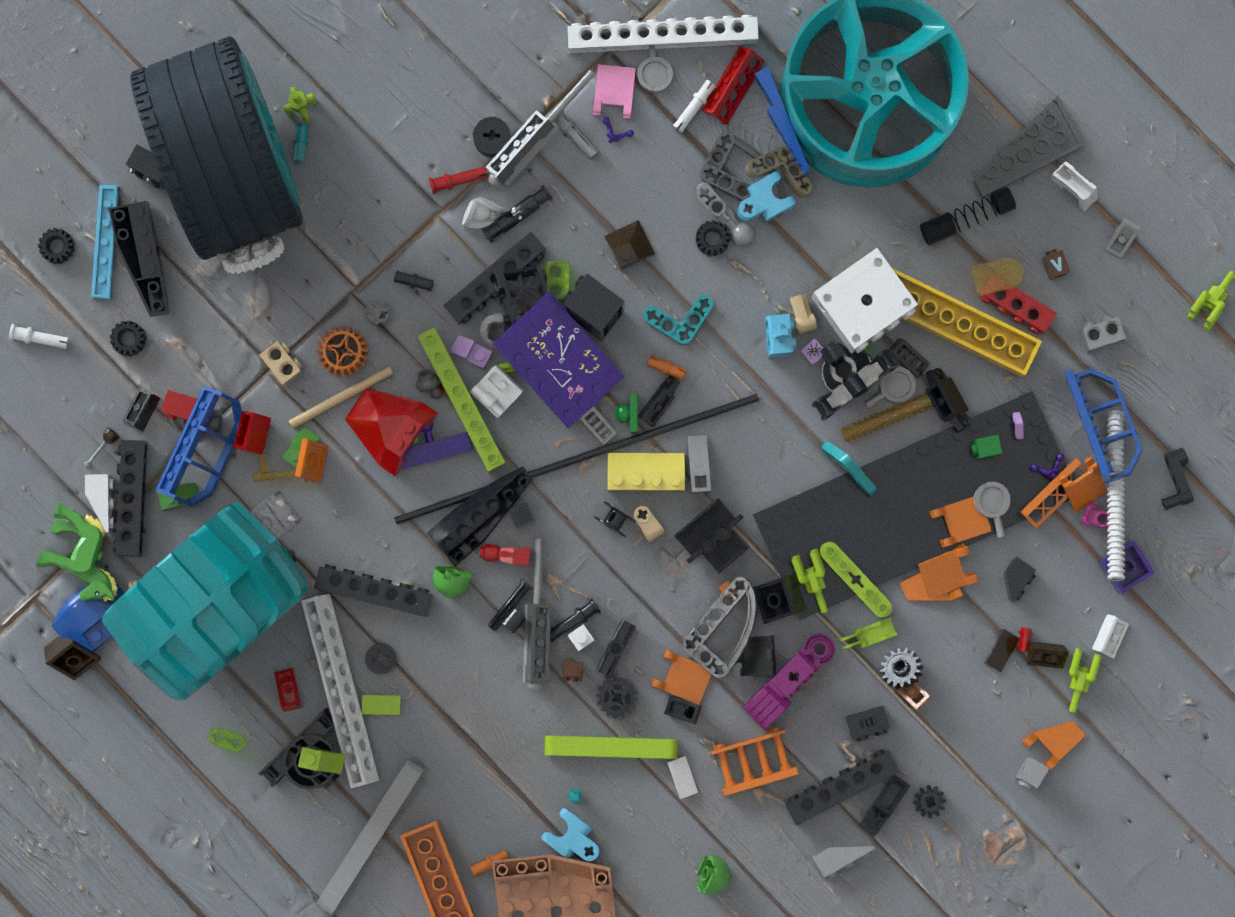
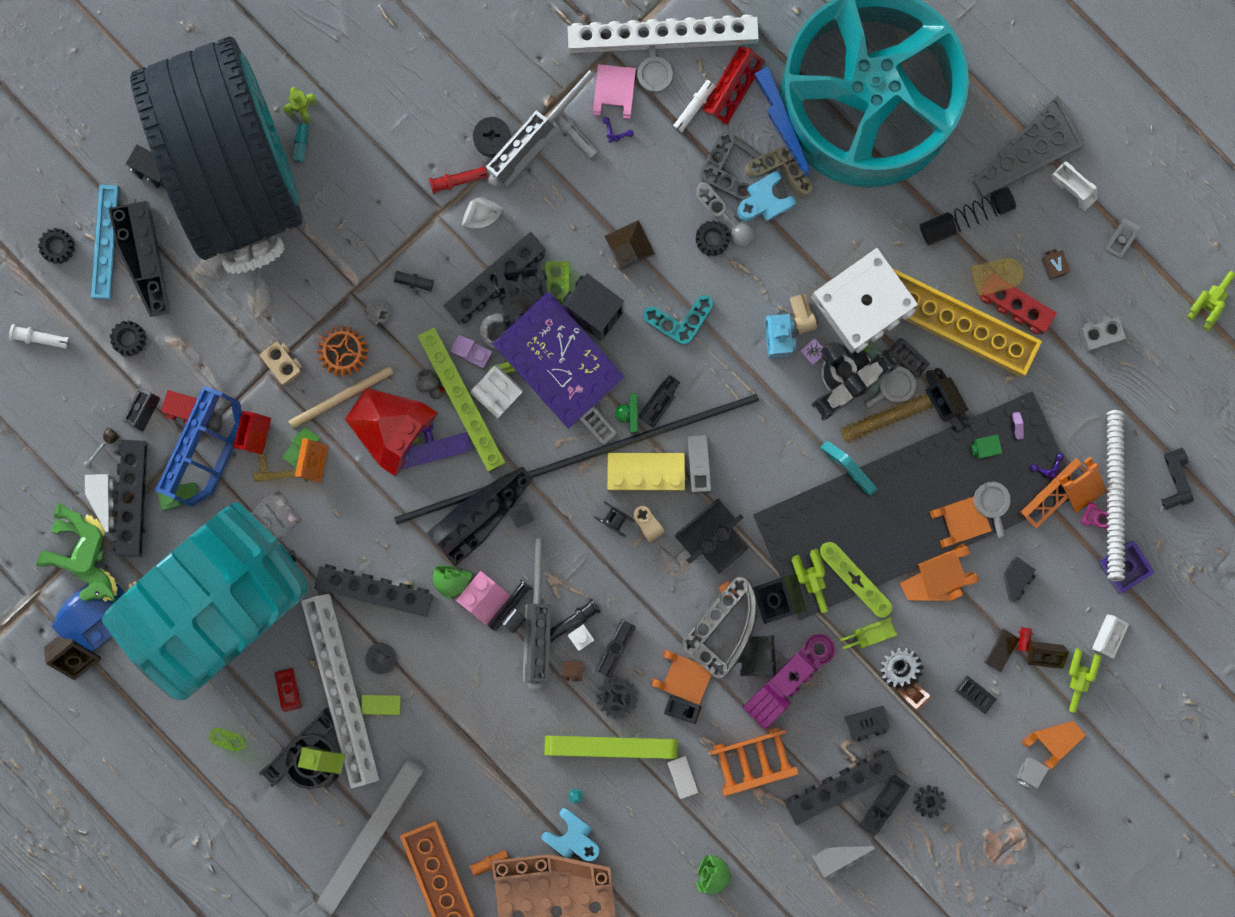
red piece [479,544,531,566] -> none
black piece [482,185,553,243] -> none
orange pin [647,355,687,381] -> none
blue plate [1065,369,1143,484] -> none
none -> bright pink slope [456,571,511,625]
none -> black slope [954,675,997,714]

